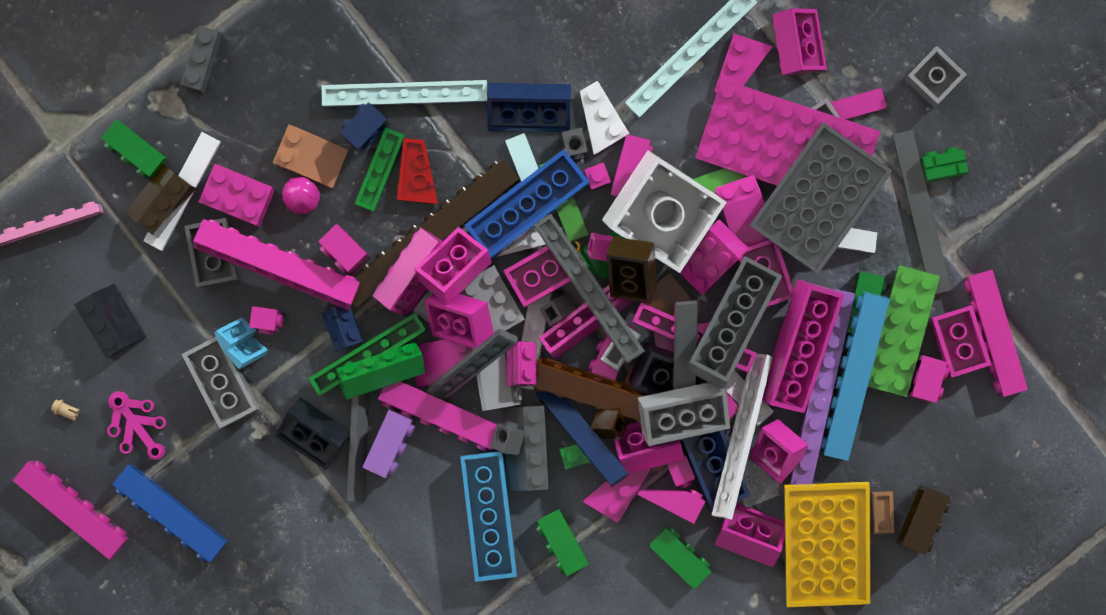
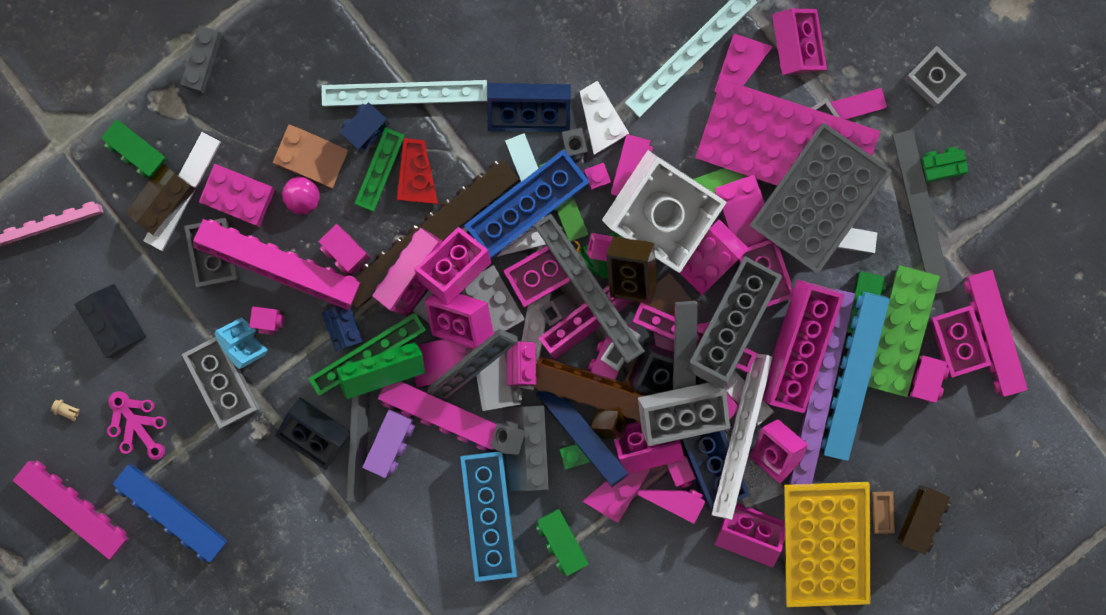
green brick [648,527,712,590] -> none

